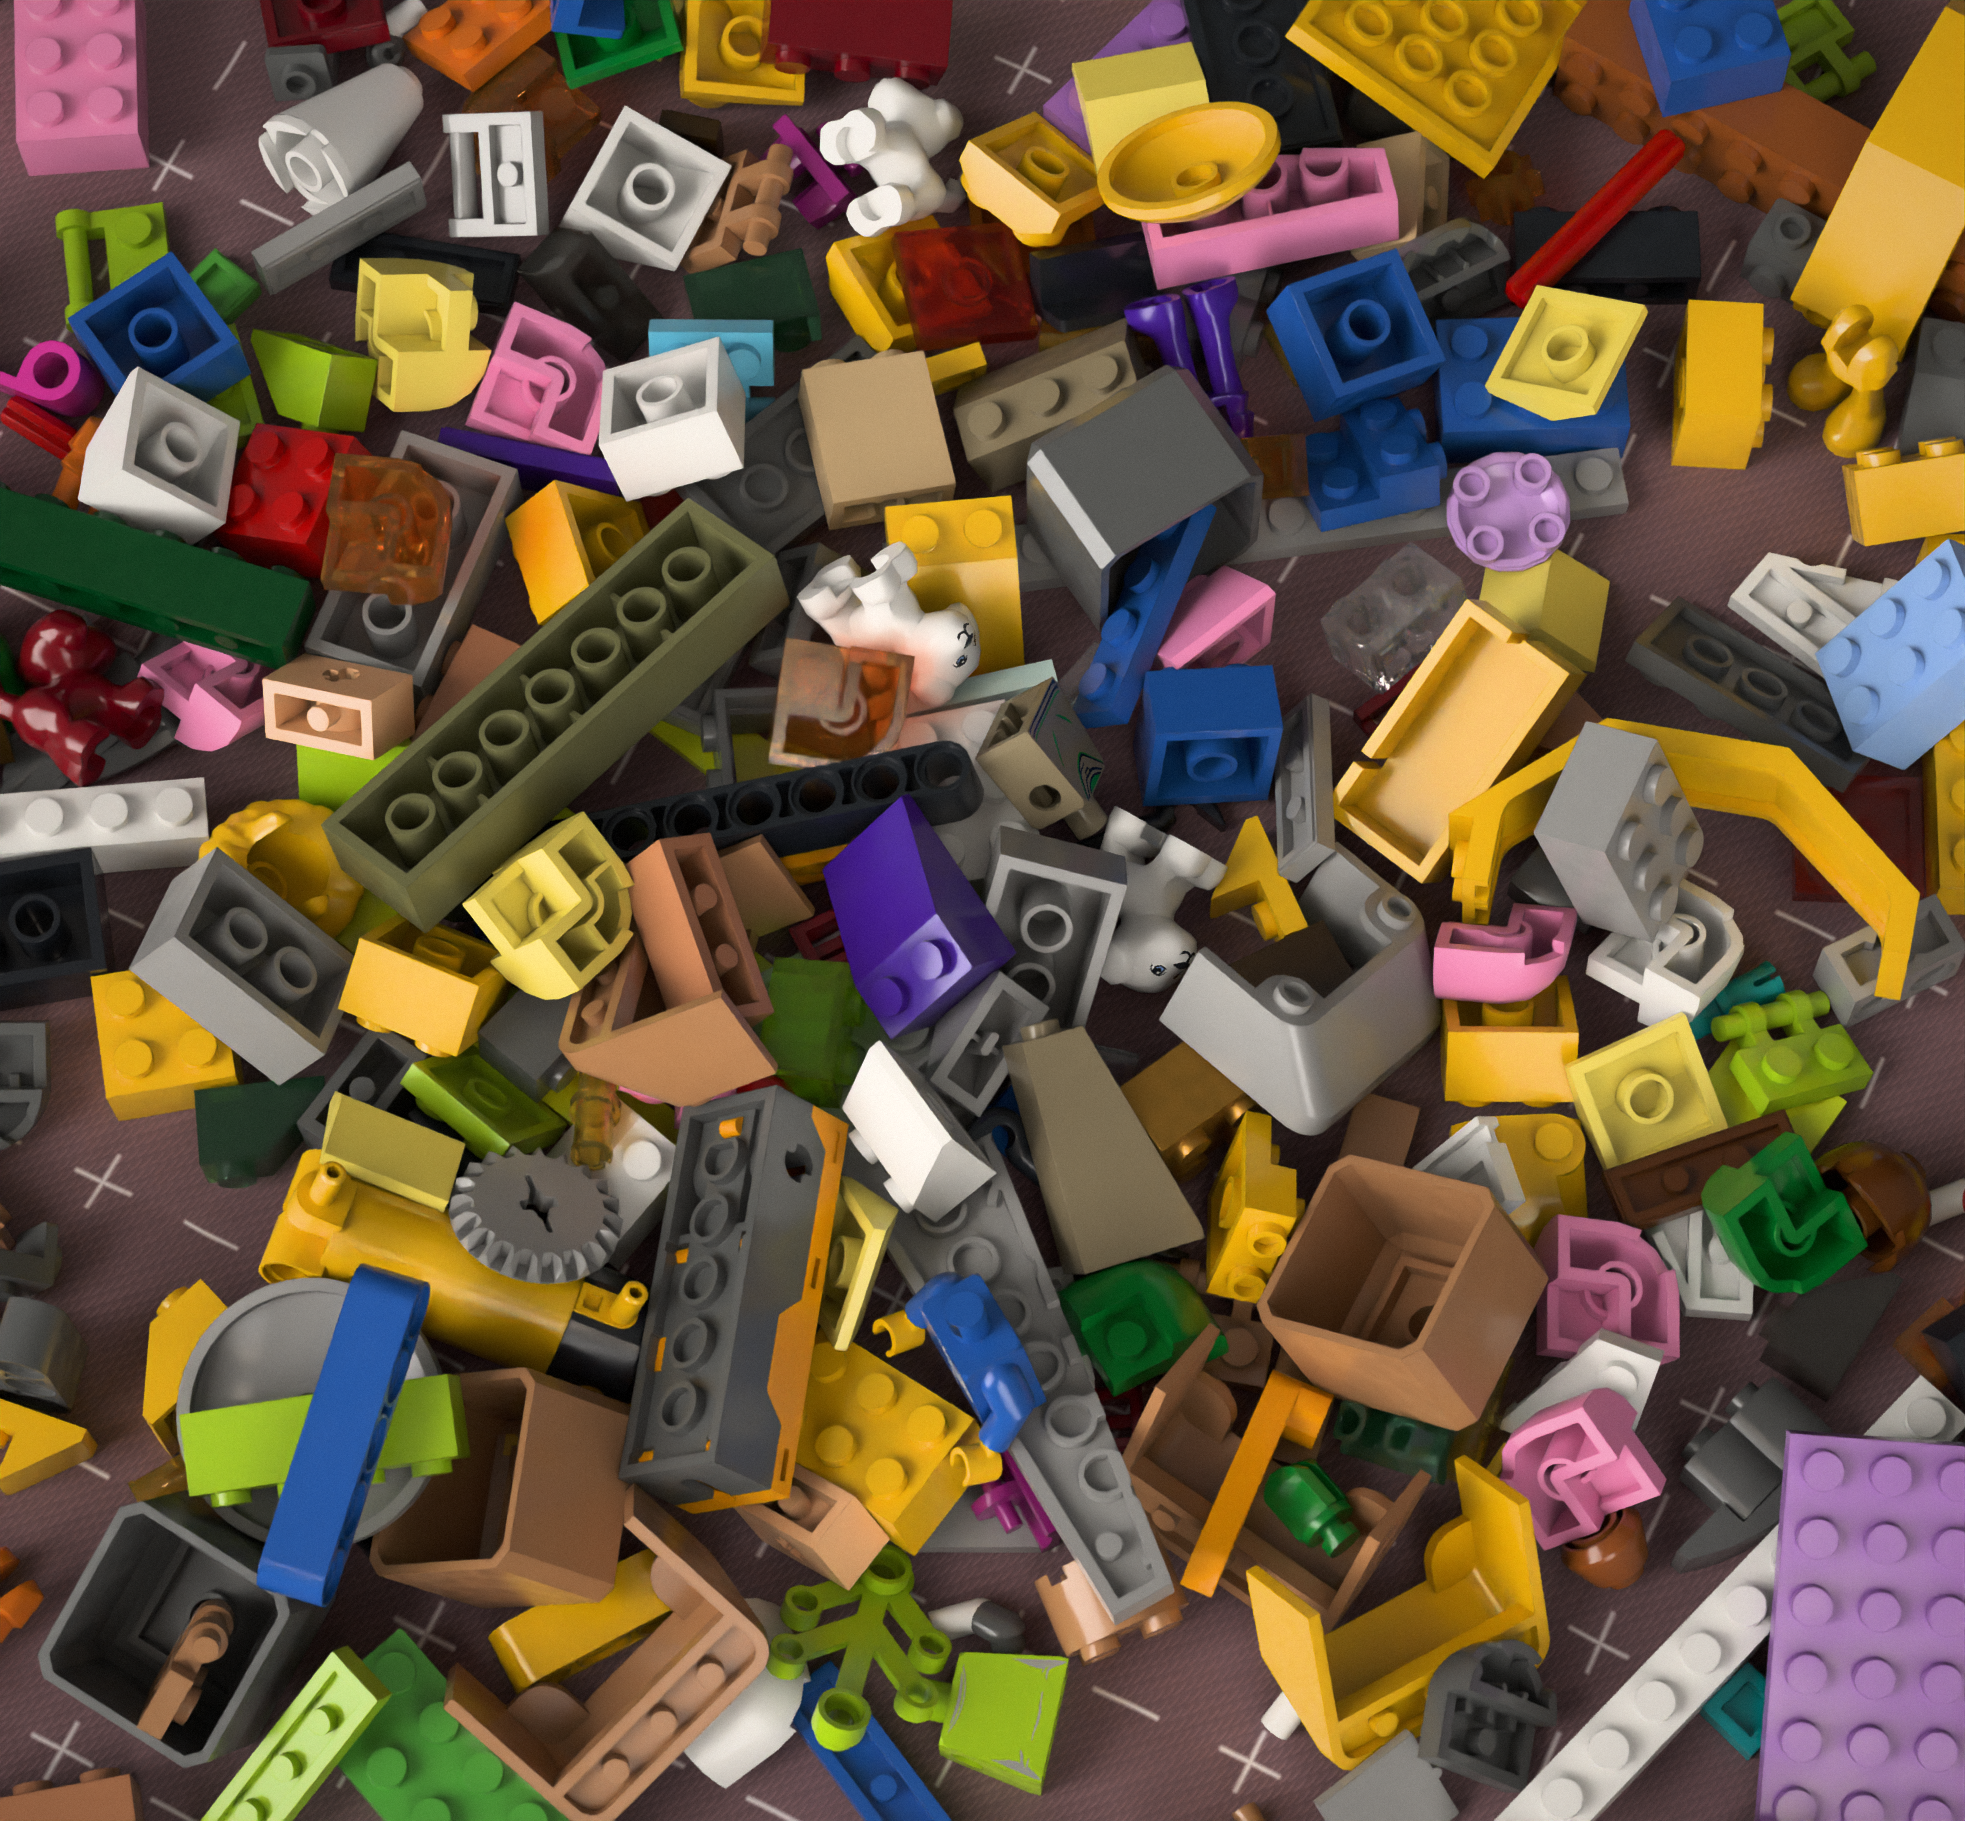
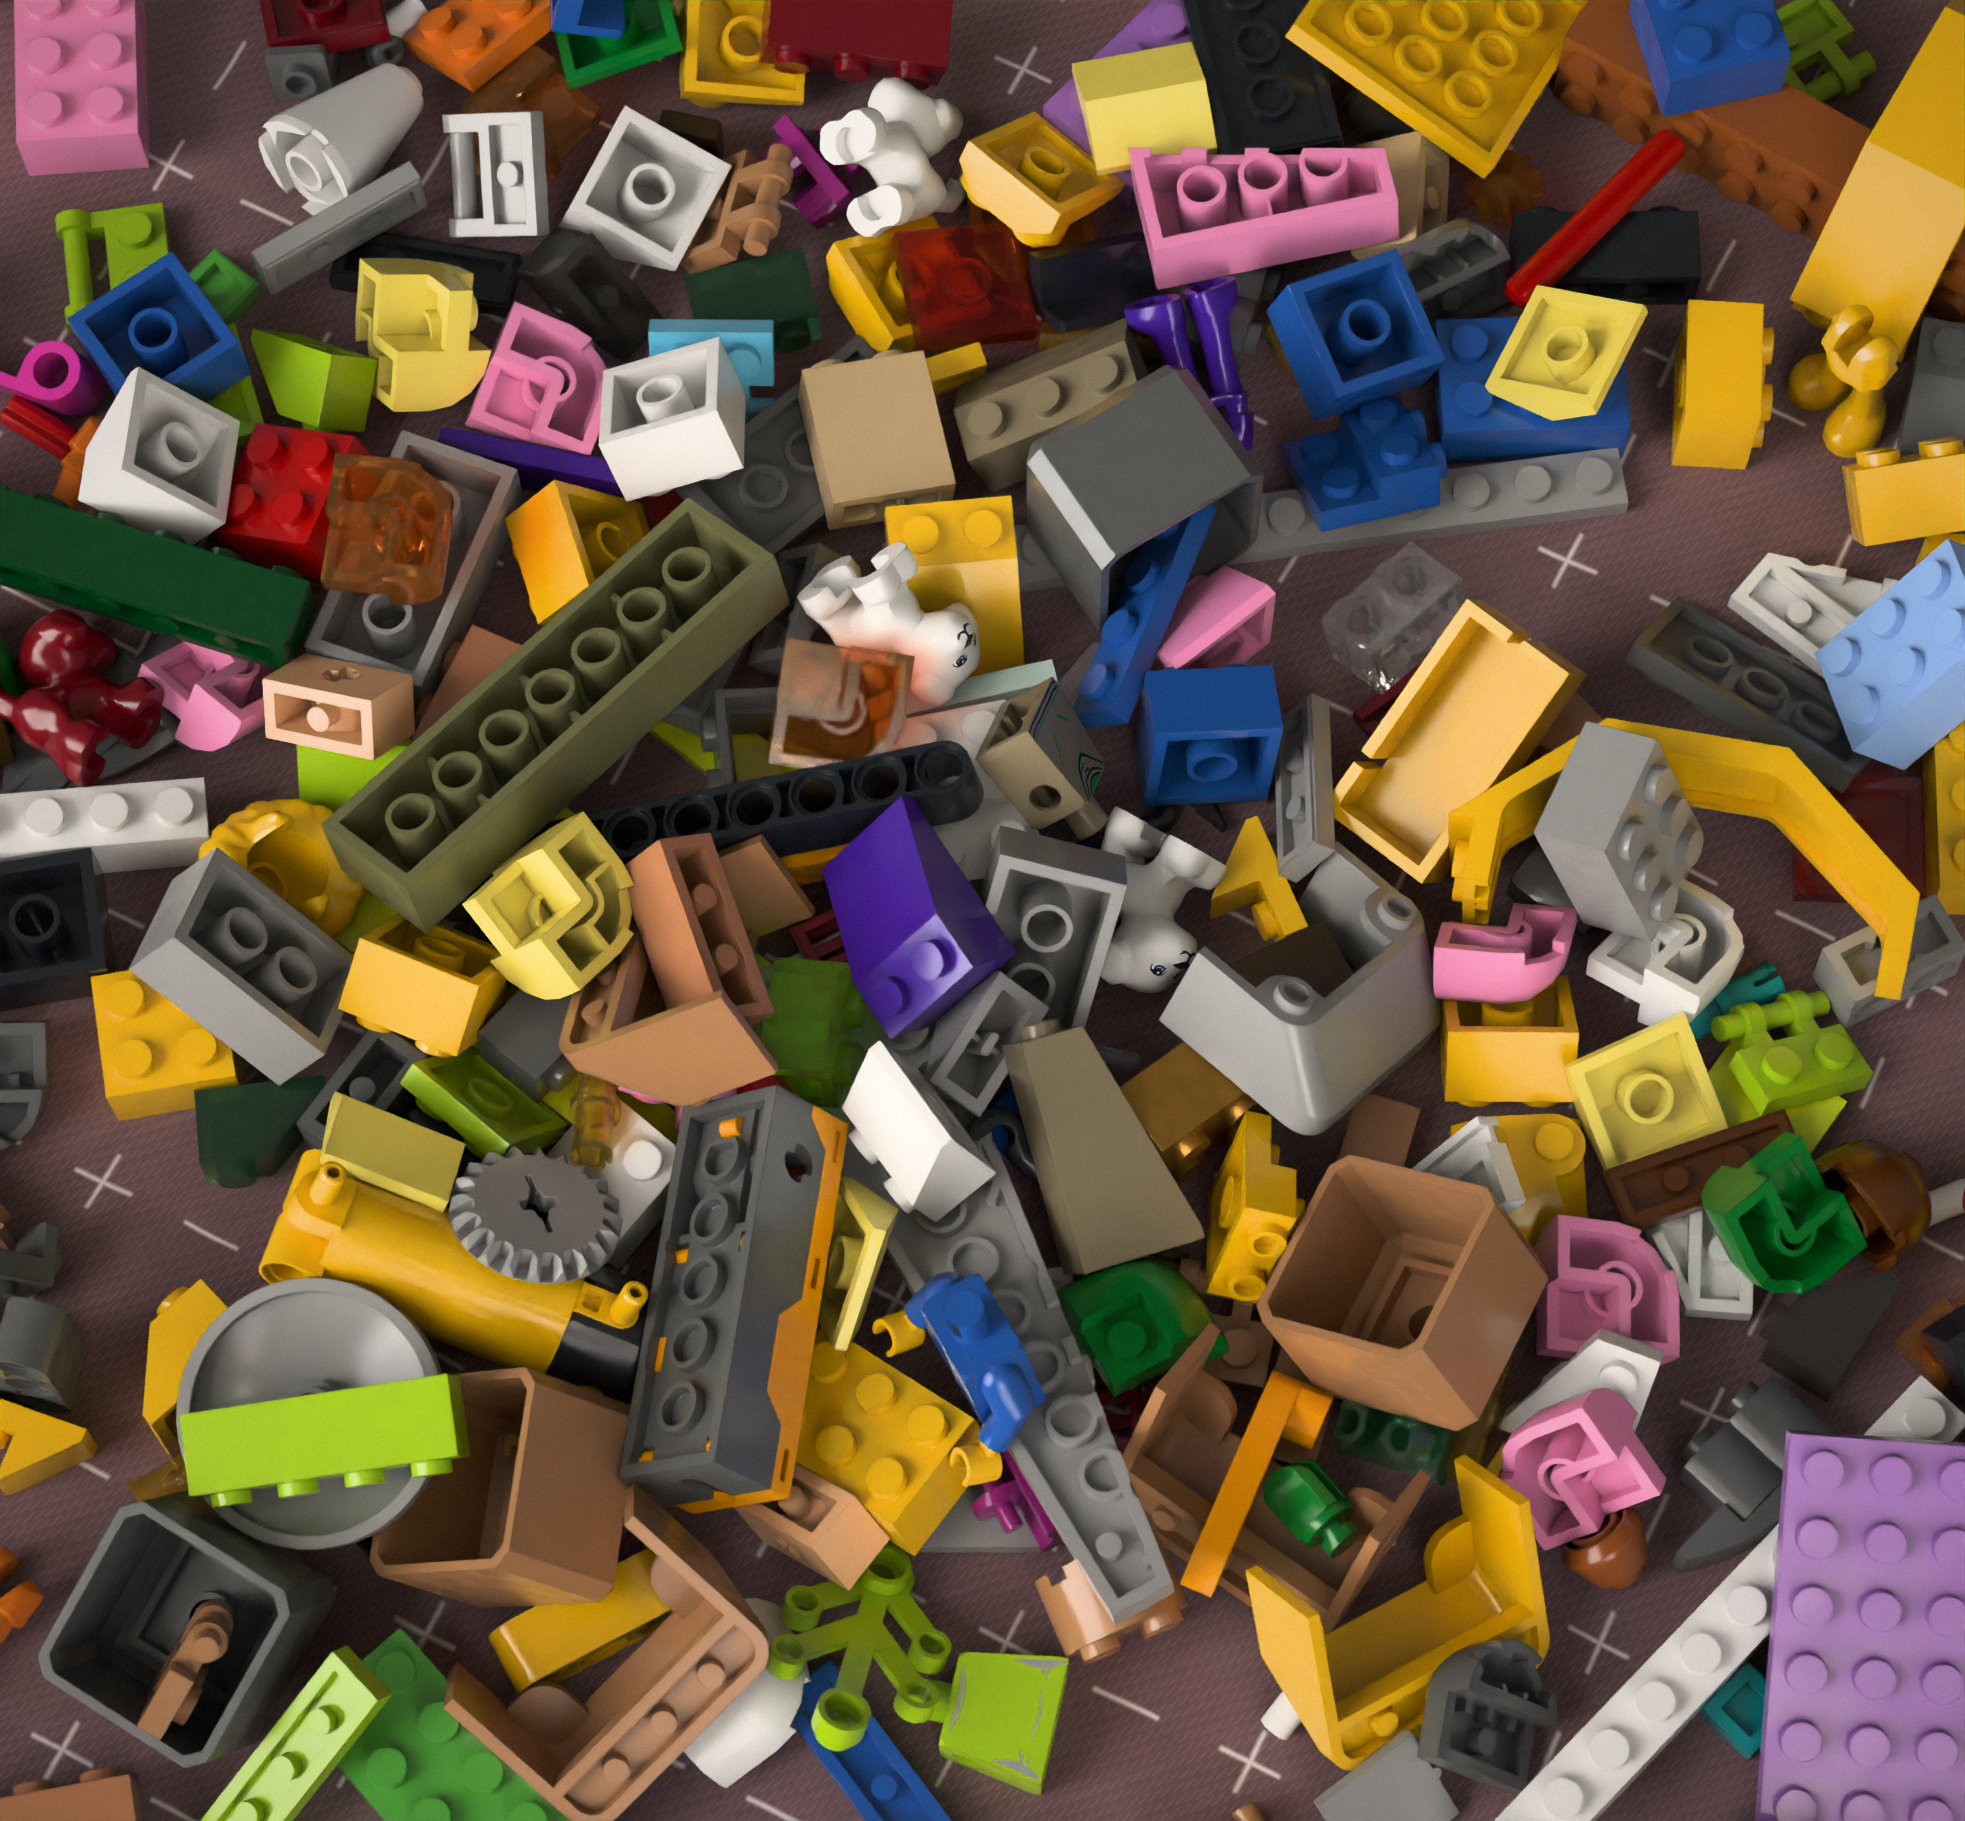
blue beam [257,1263,430,1608] -> none
dark grey arm [928,1598,1026,1654] -> none
yellow dish [1097,101,1281,223] -> none
clear orange plate [1240,433,1309,500] -> none
lavender dish [1446,452,1570,572] -> none
light yellow slope [1479,549,1610,672] -> none
dark grey bracket [1740,198,1827,305] -> none

